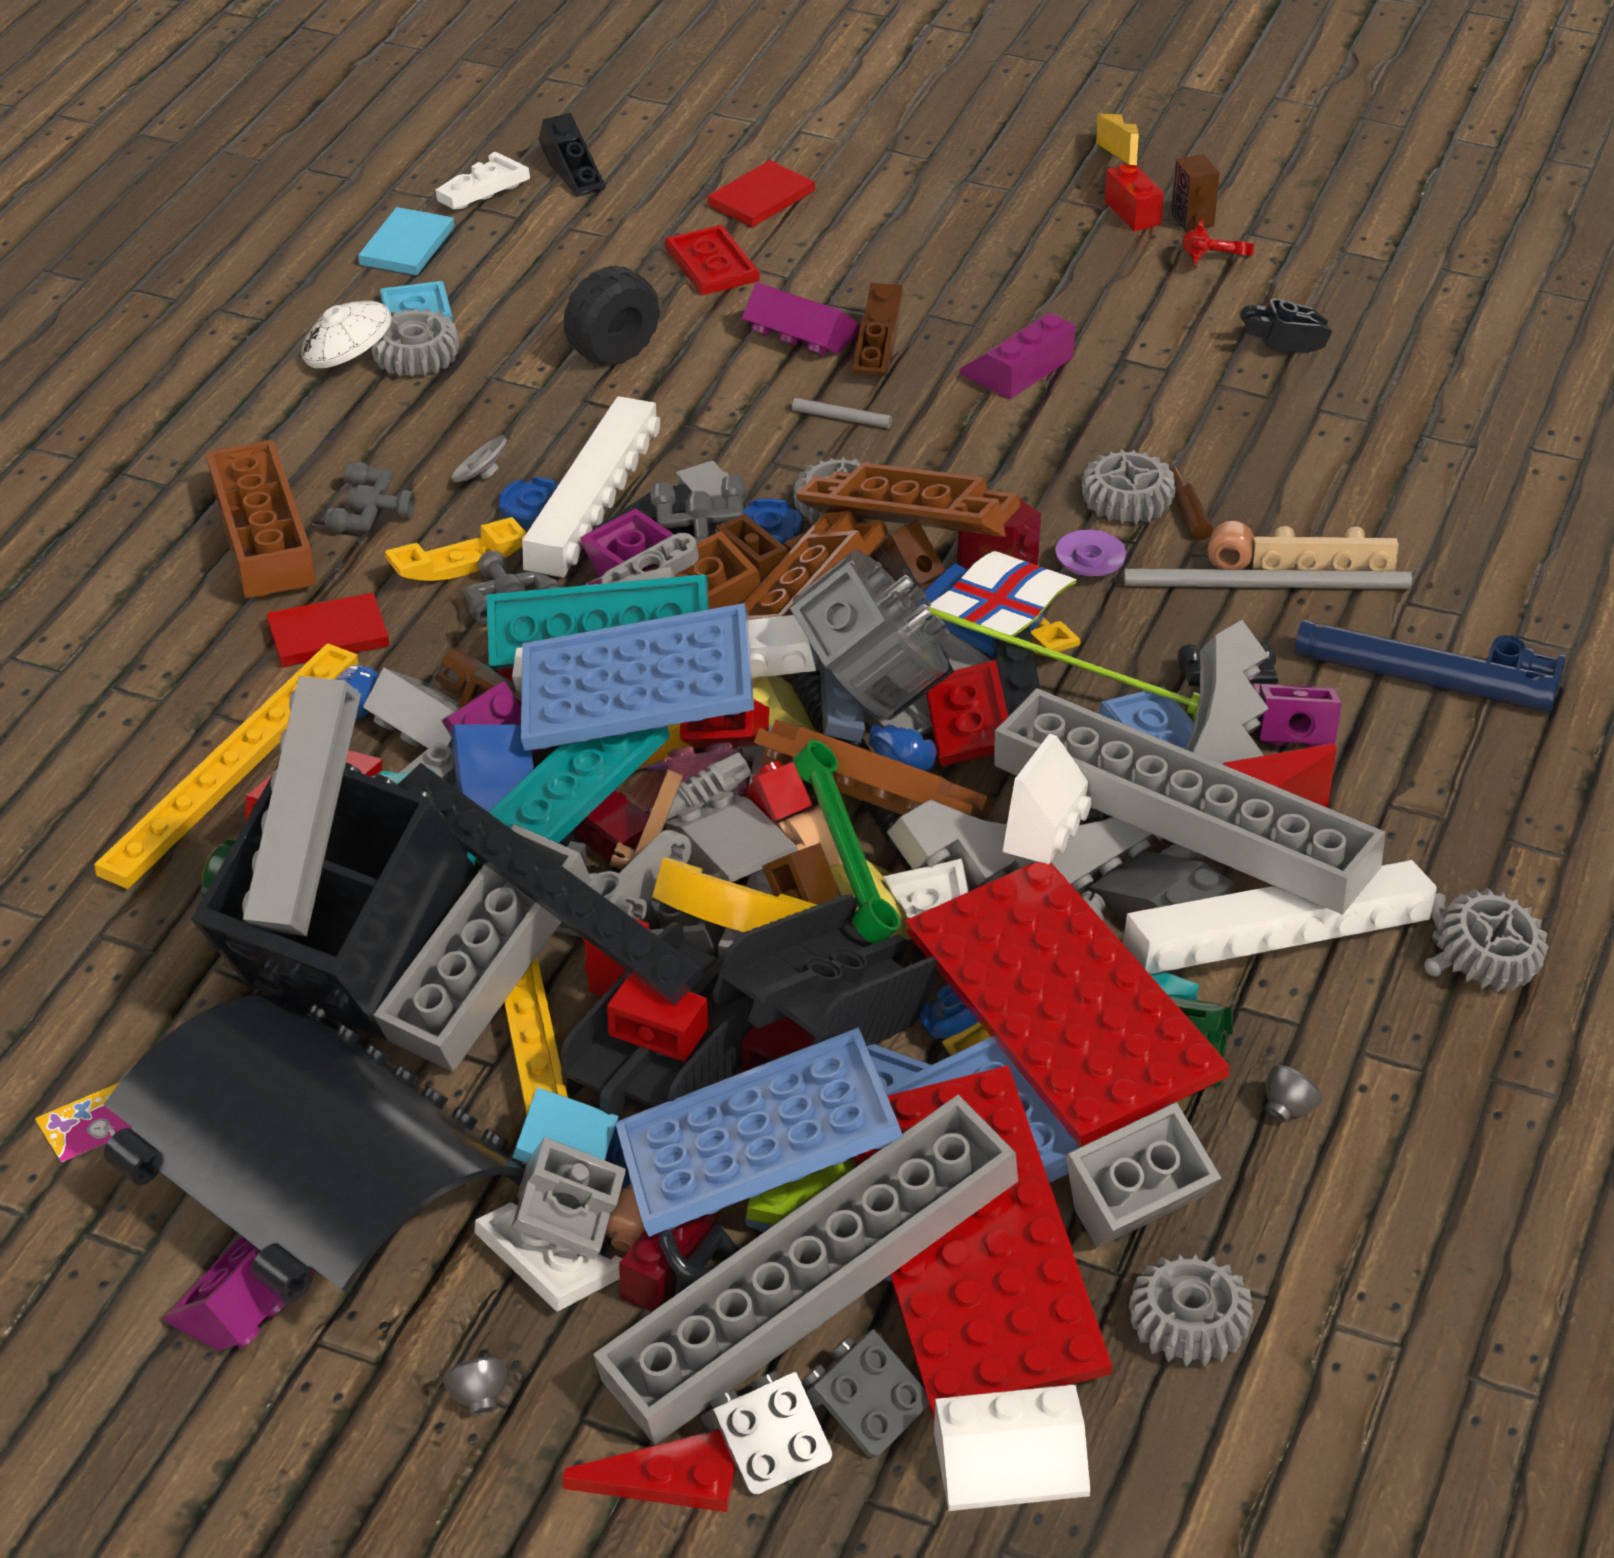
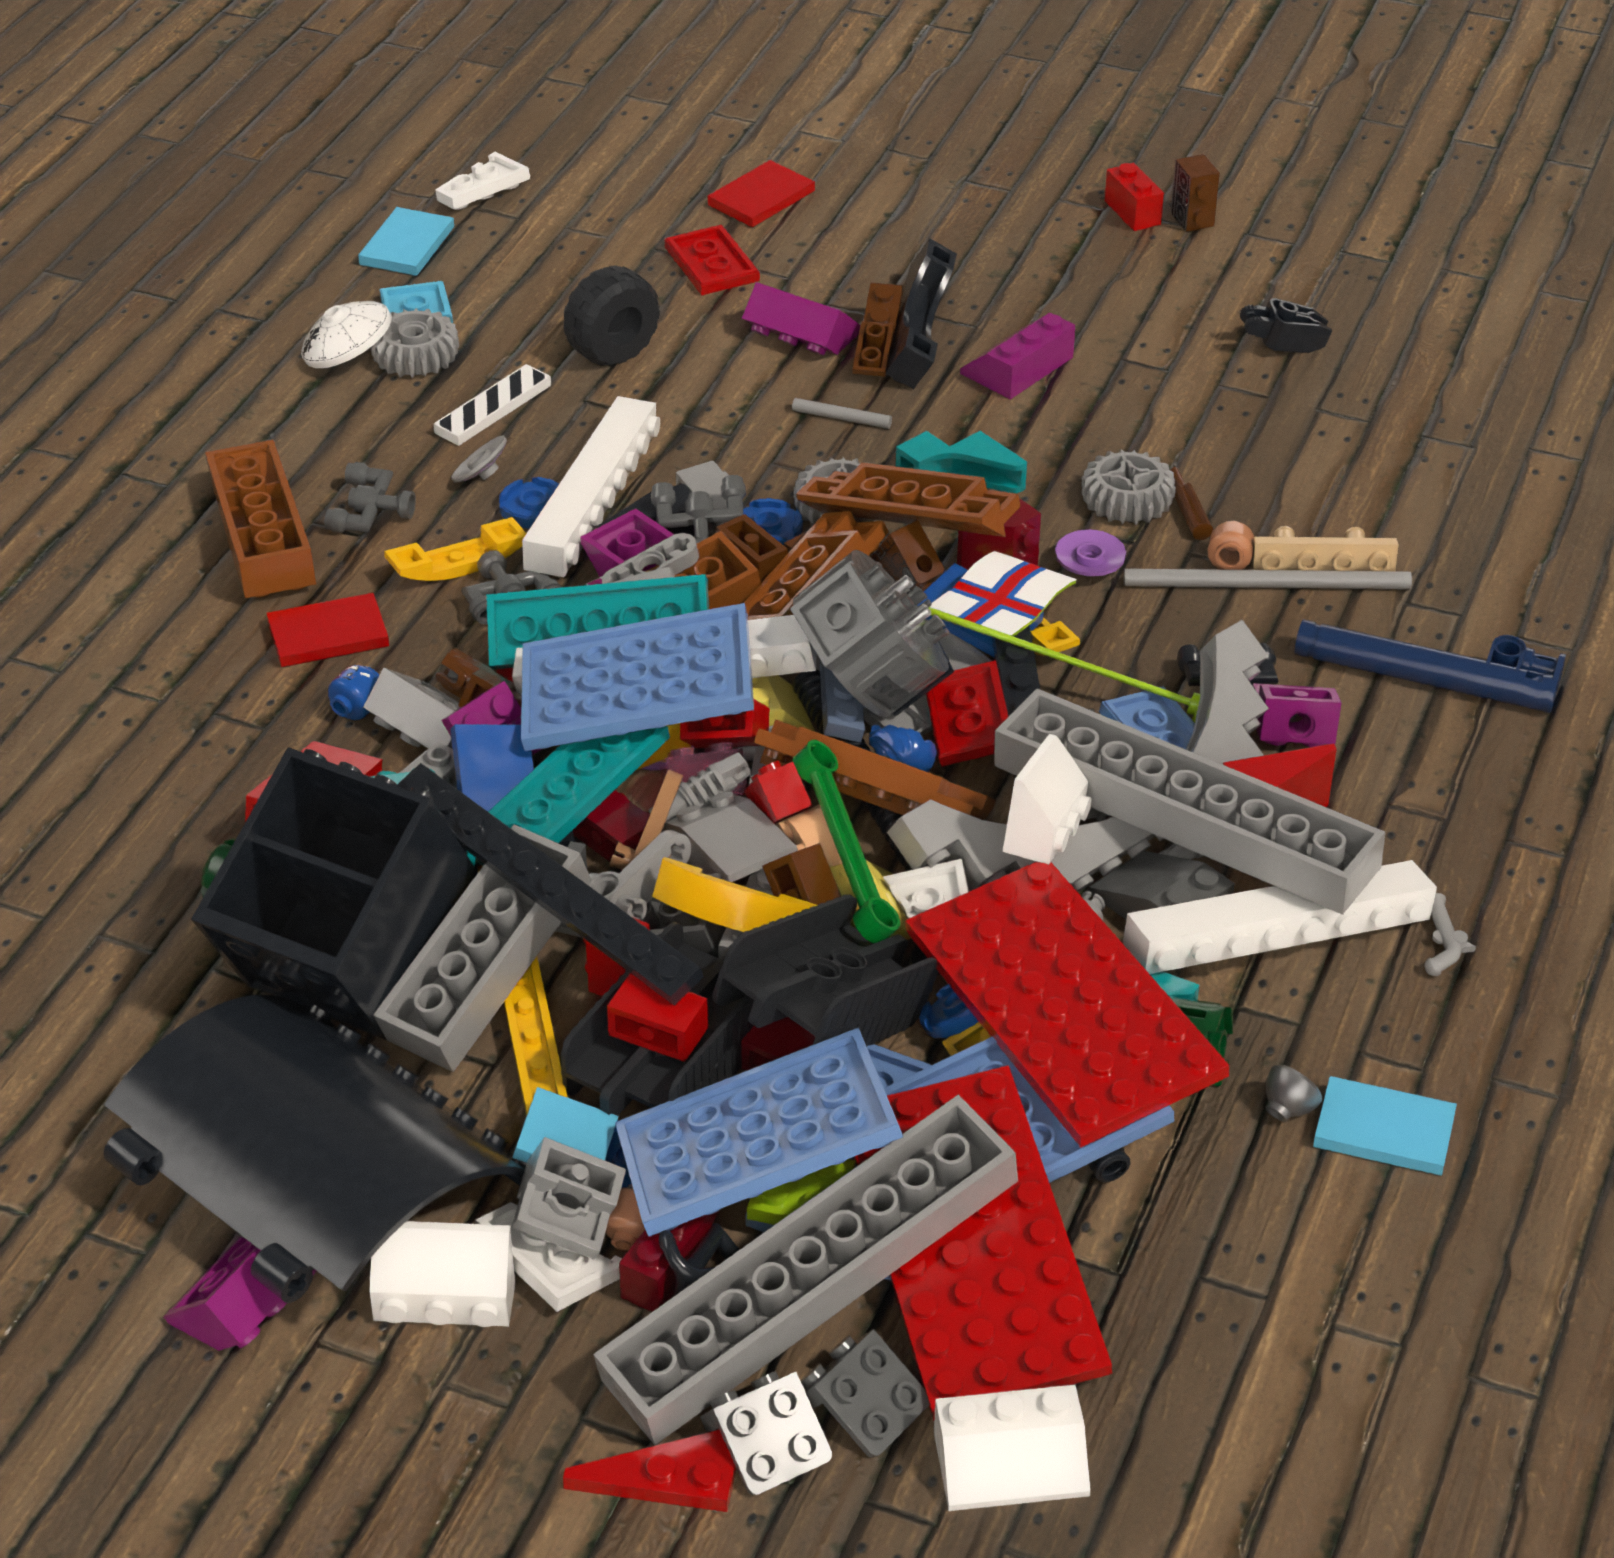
sticker [35,1082,132,1162] -> none
yellow plate [94,643,359,889] -> none
light grey brick [243,676,361,936] -> none
flat silver brick [442,1357,507,1416] -> none
black slope [538,113,606,197] -> none
light grey slope [1066,1102,1221,1248] -> none
yellow slope [1096,114,1139,165] -> none
light grey gear [1129,1252,1254,1367] -> none
red piece [1182,219,1255,267] -> none
light grey gear [1436,887,1549,992] -> none
none -> white slope [370,1221,515,1327]
none -> white tile [434,364,551,446]
none -> black arch [886,238,957,389]
none -> teal arch [896,431,1027,493]
none -> medium azure tile [1313,1076,1457,1176]

